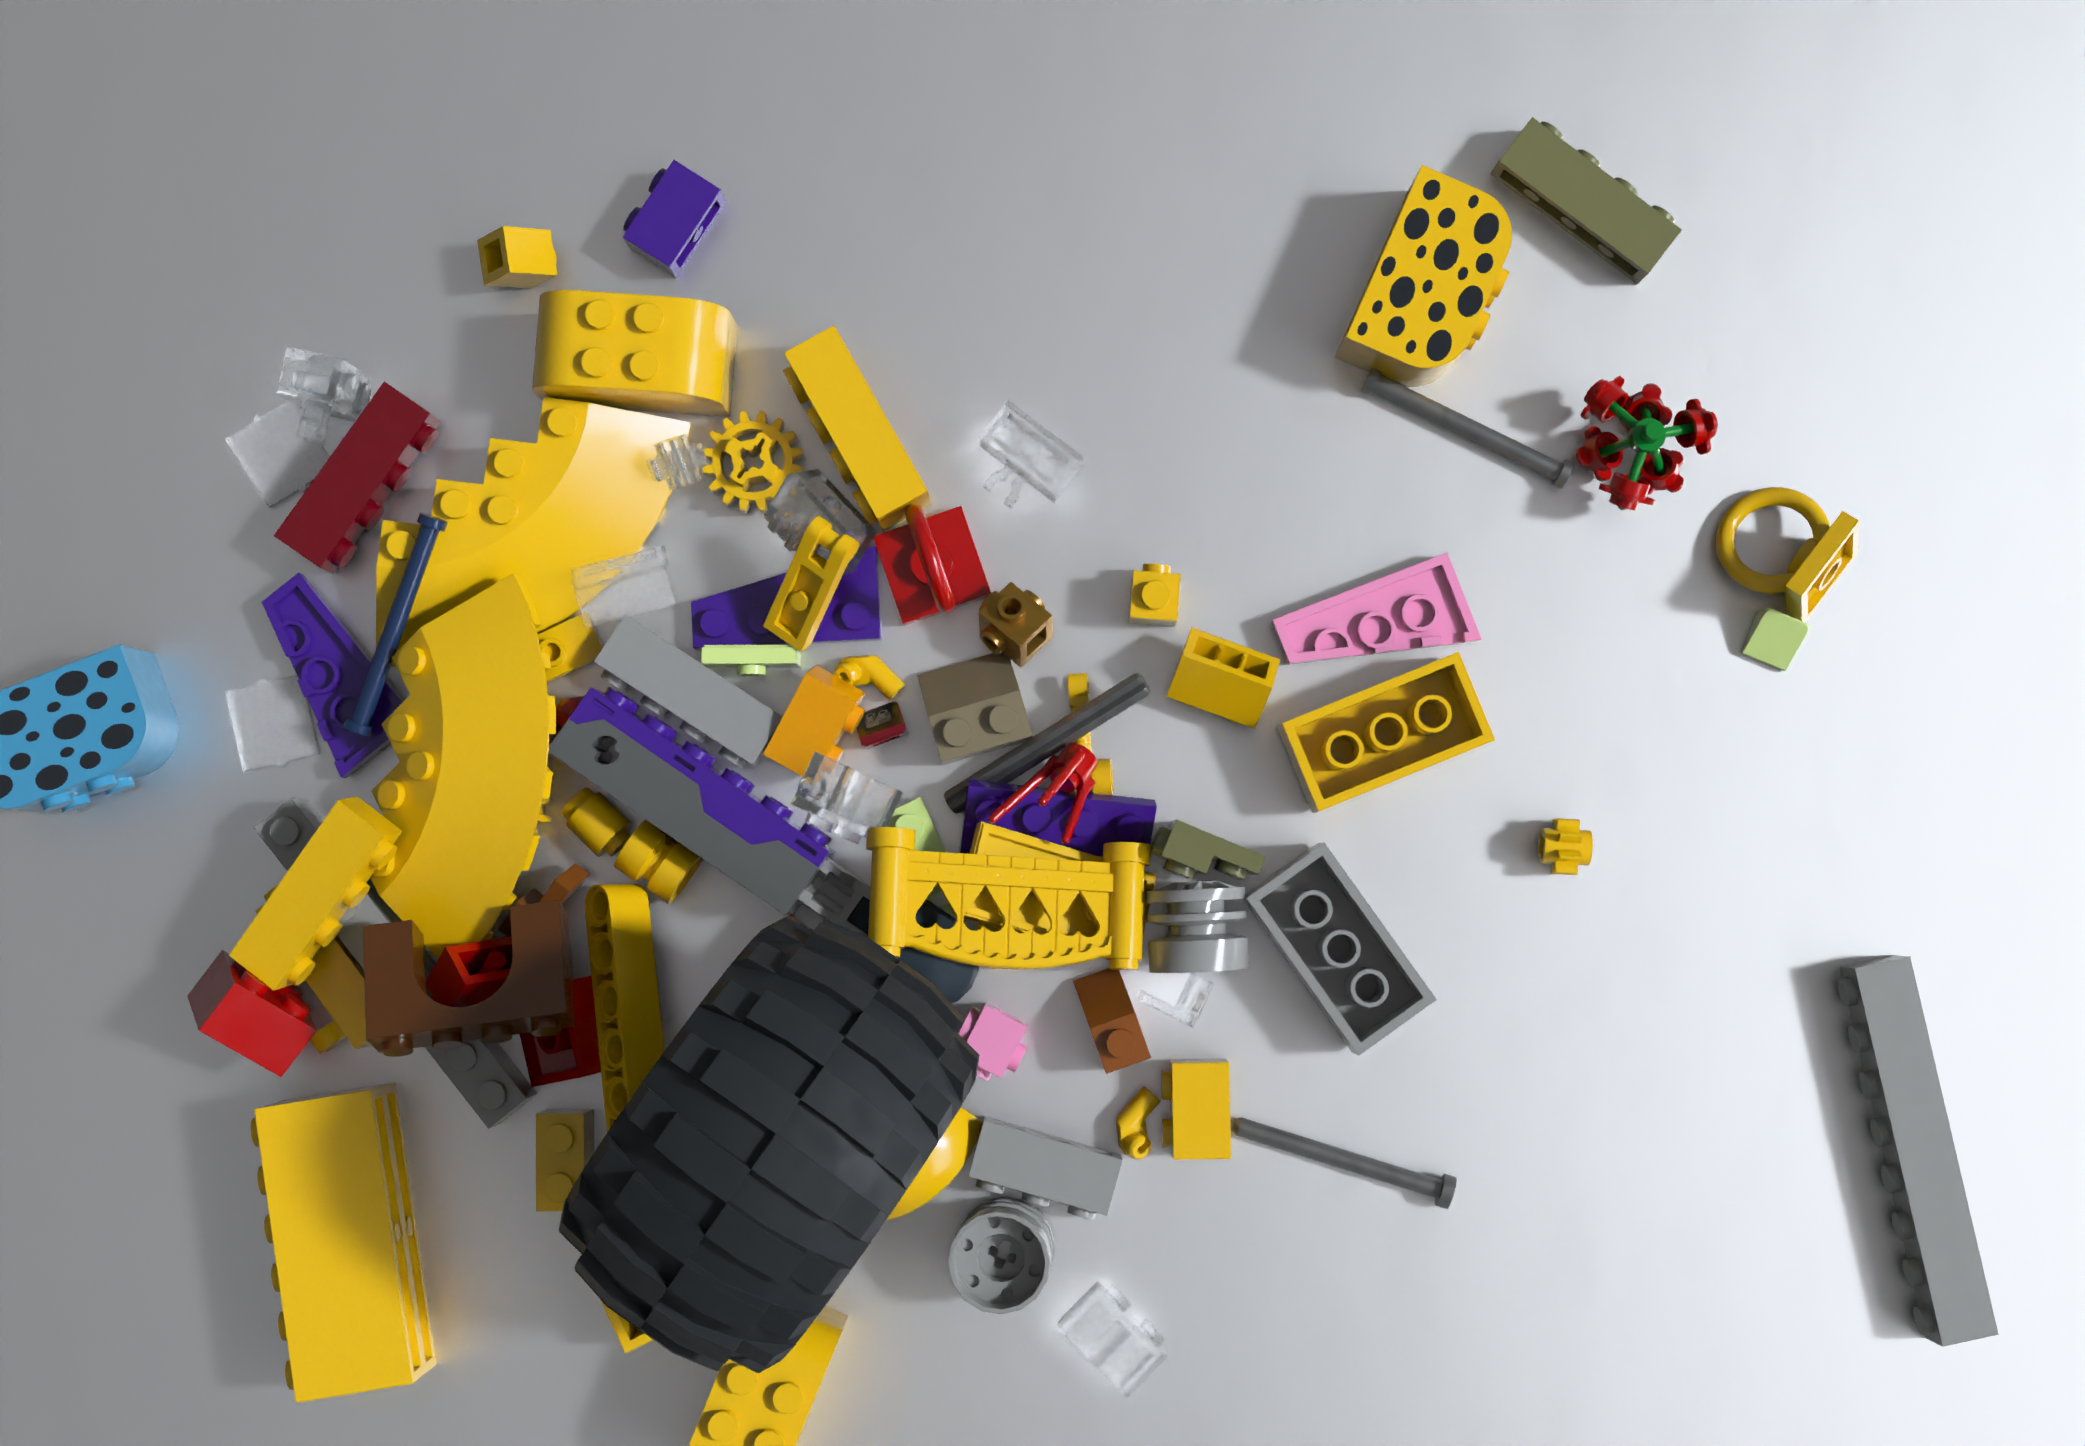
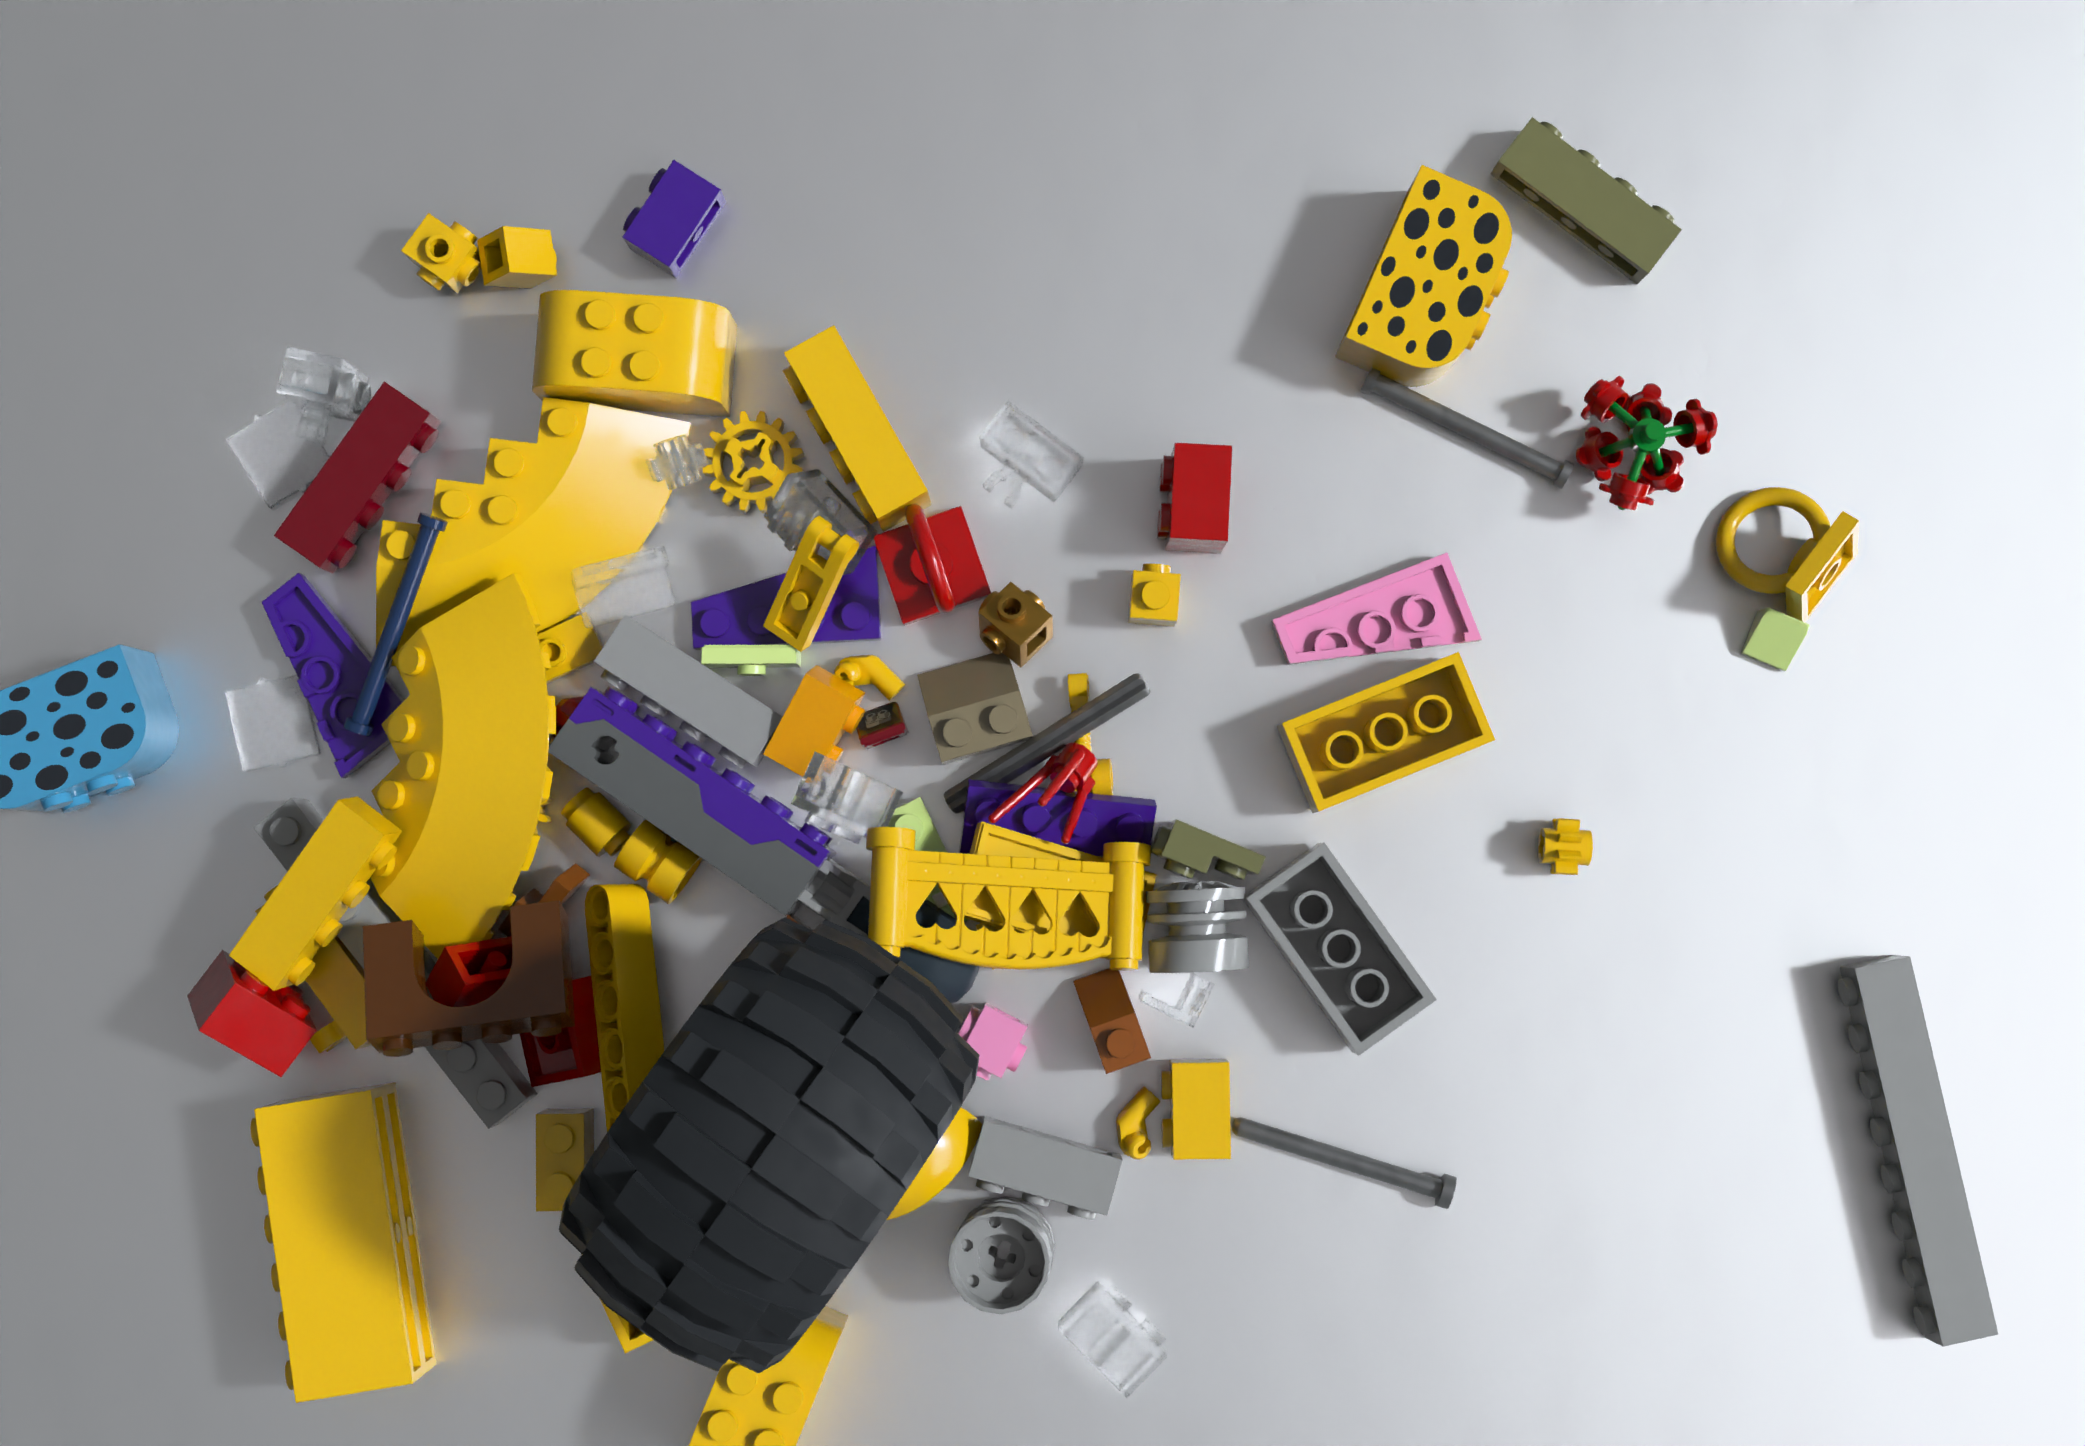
yellow brick [1166,627,1280,729] -> none
none -> yellow brick [401,213,481,294]
none -> red brick [1157,443,1232,554]

